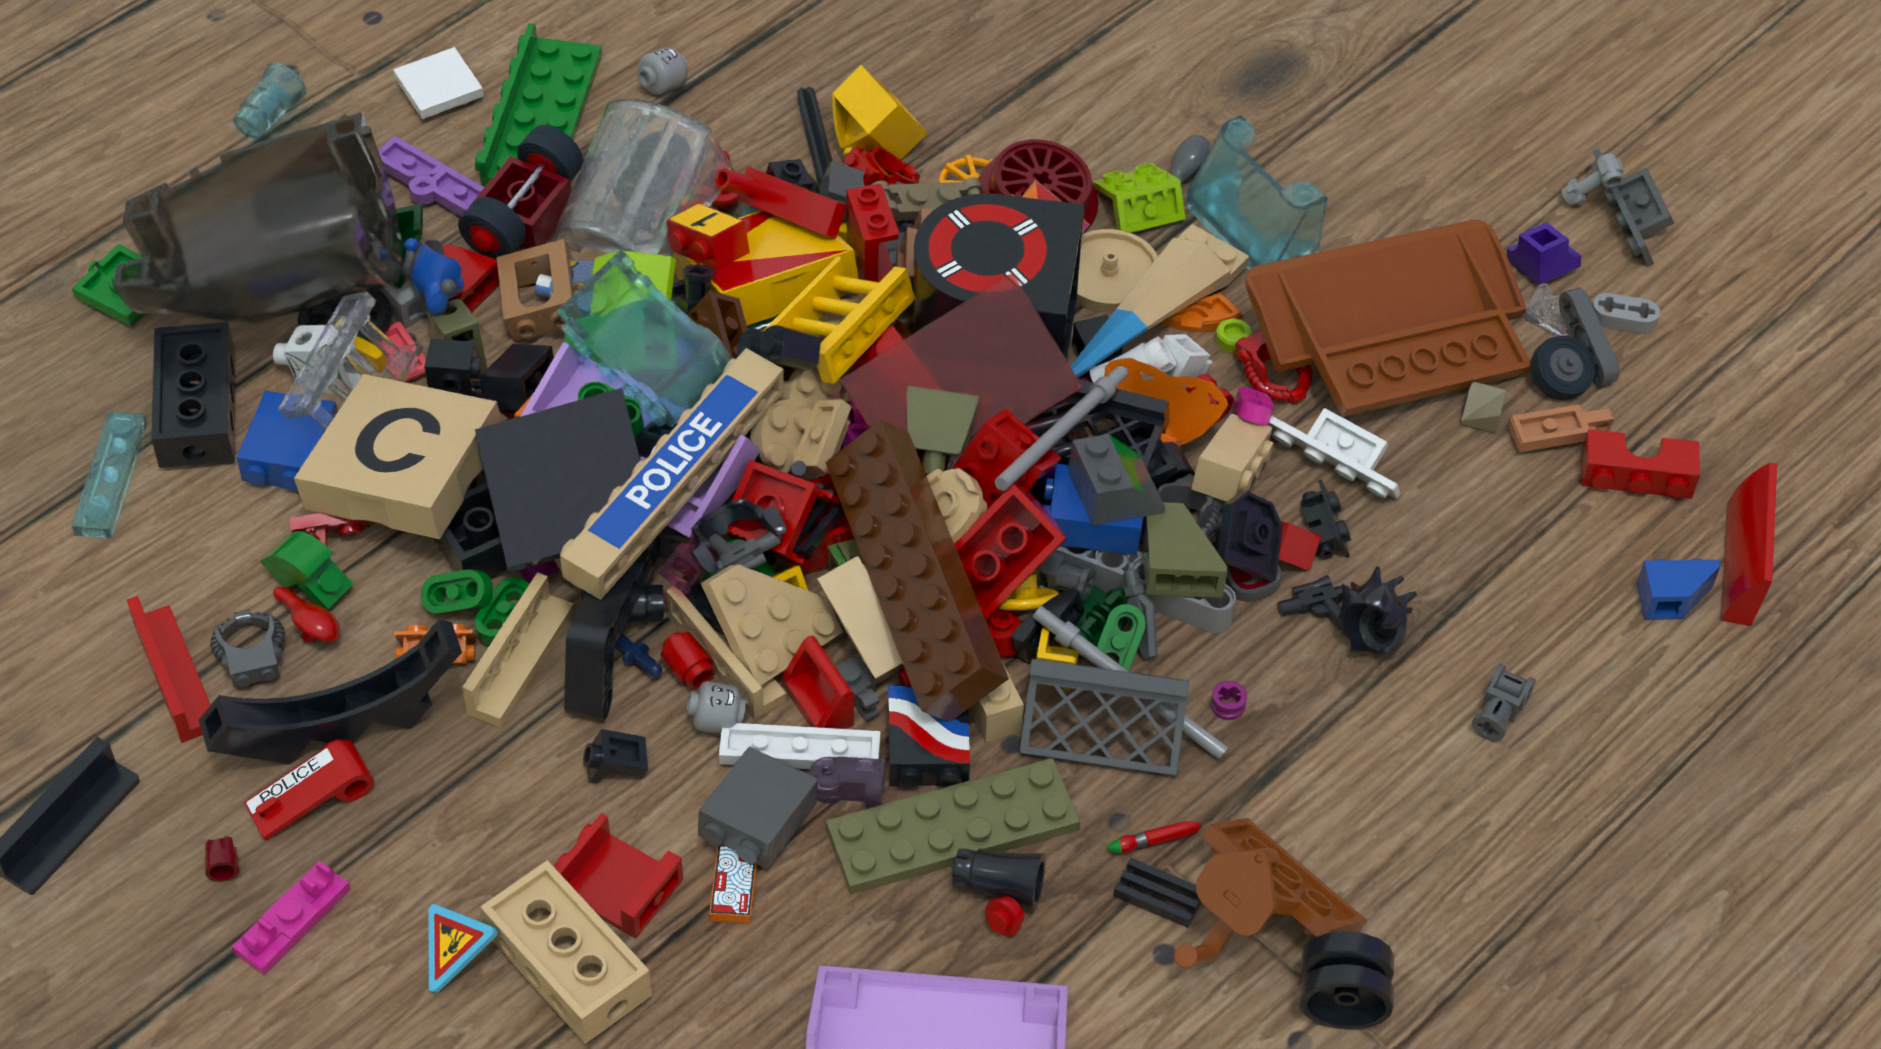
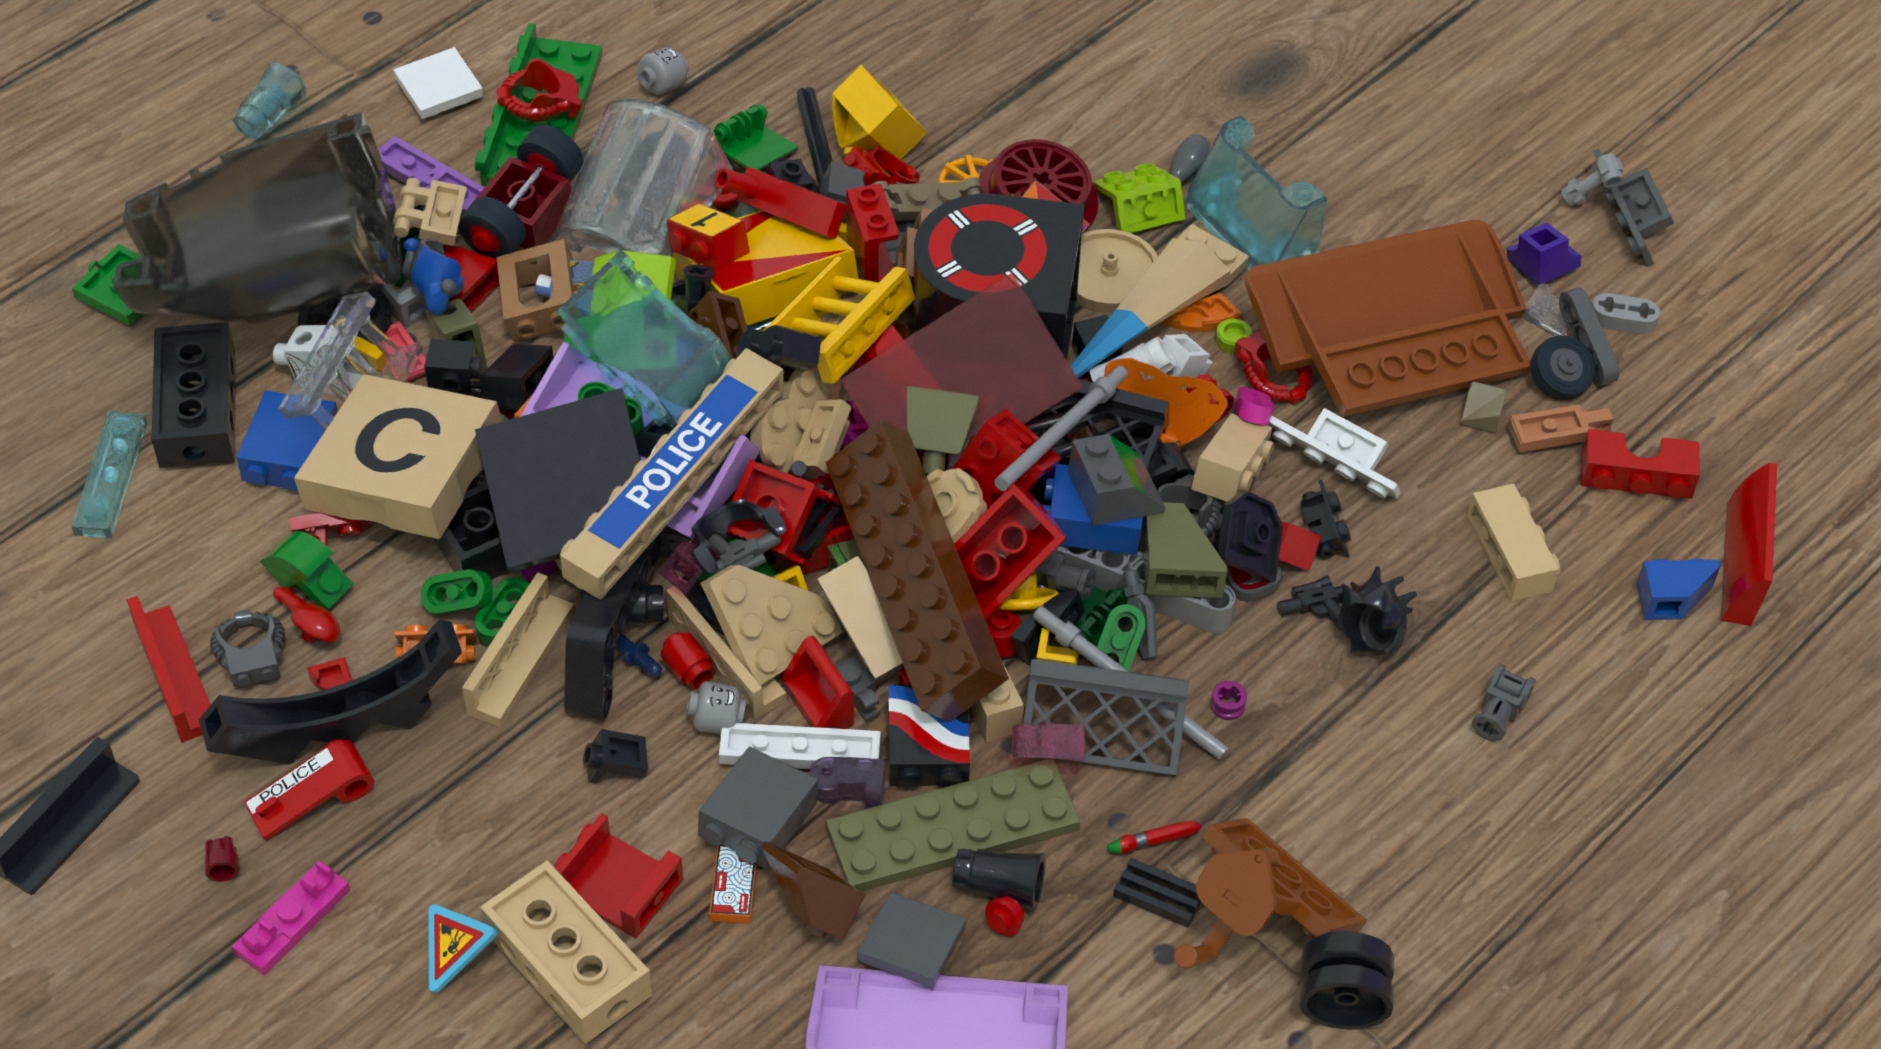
none -> red tile [307,657,352,690]
none -> tan plate [393,178,467,246]
none -> red piece [496,58,582,122]
none -> green hinge [703,104,798,170]
none -> reddish brown slope [762,841,865,939]
none -> dark grey tile [857,892,966,988]
none -> clear pink leg [1012,722,1085,761]
none -> tan brick [1467,484,1560,602]

